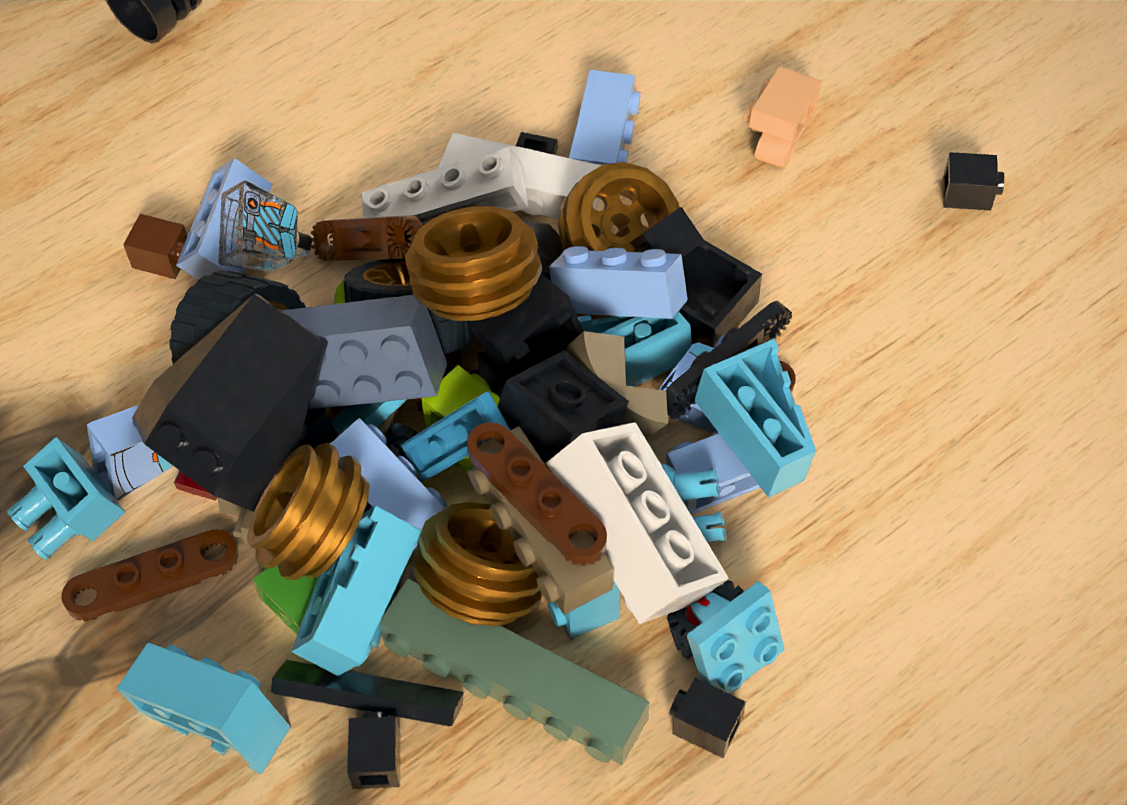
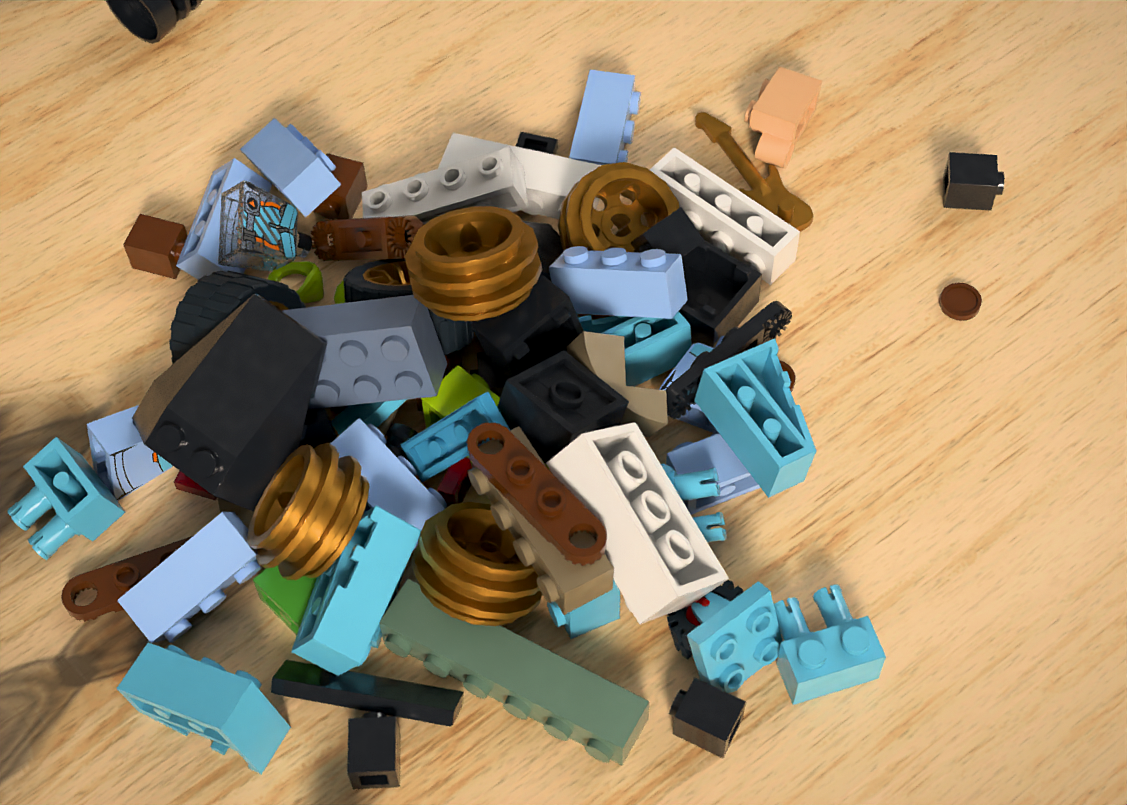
none -> light blue brick [117,512,261,643]
none -> light blue brick [240,118,341,217]
none -> lime piece [268,261,324,304]
none -> reddish brown brick [313,153,368,219]
none -> dark red tile [437,458,472,509]
none -> white brick [650,147,800,285]
none -> pearl gold piece [695,112,814,231]
none -> medium azure brick [774,585,886,705]
none -> reddish brown piece [939,283,982,321]

